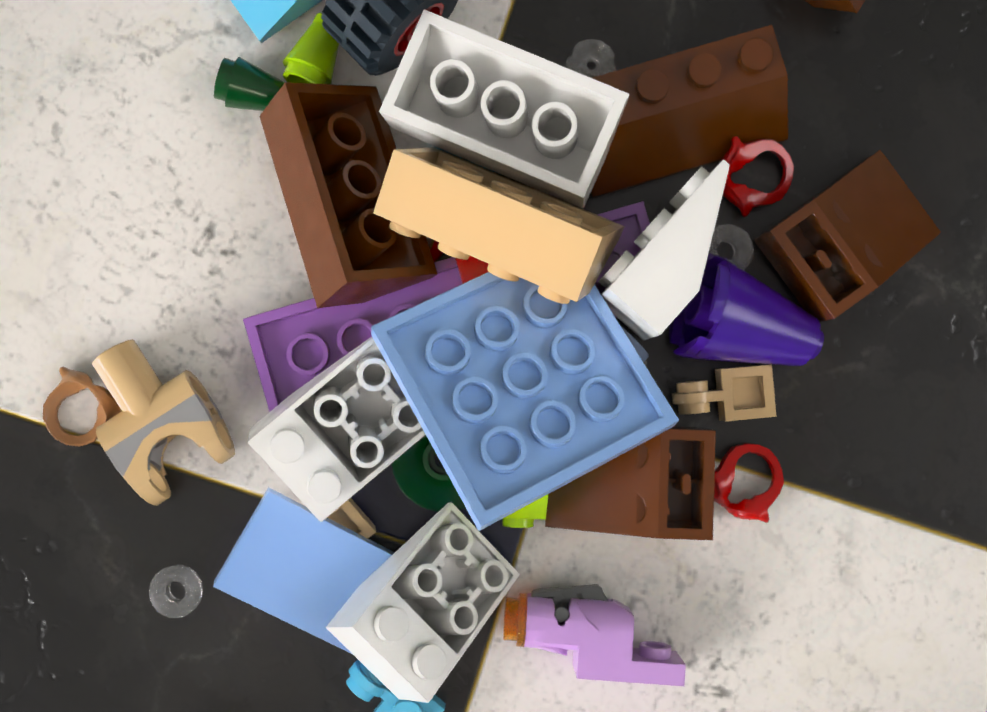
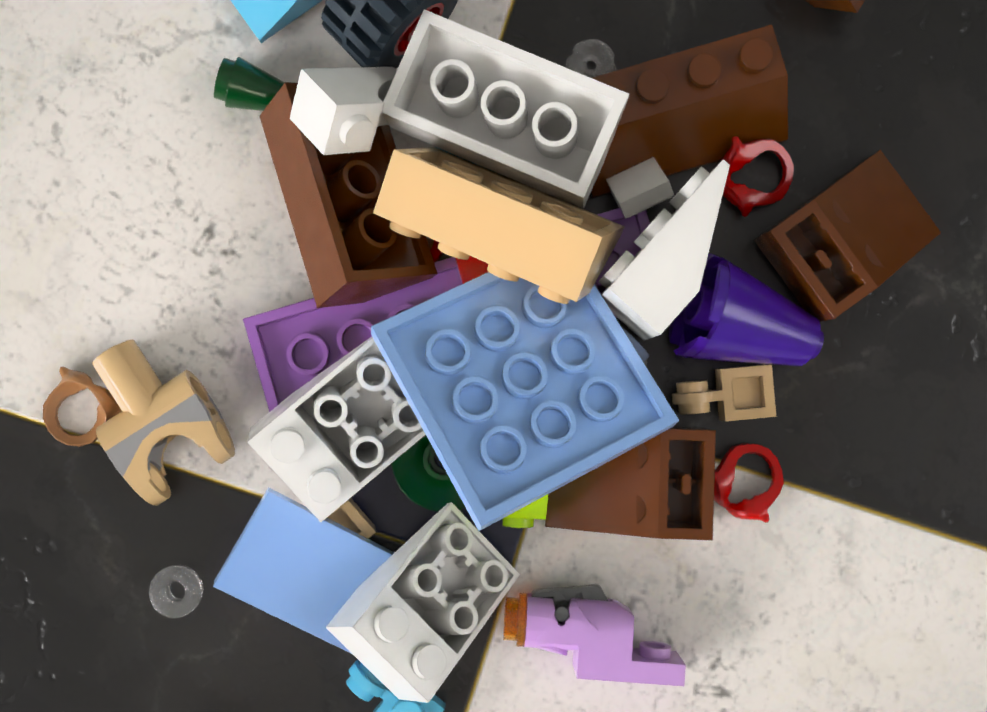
lime cone [283,13,339,84] -> none
clear plate [708,224,754,270] -> none
none -> white arch [290,67,397,155]
none -> white tile [606,157,674,218]

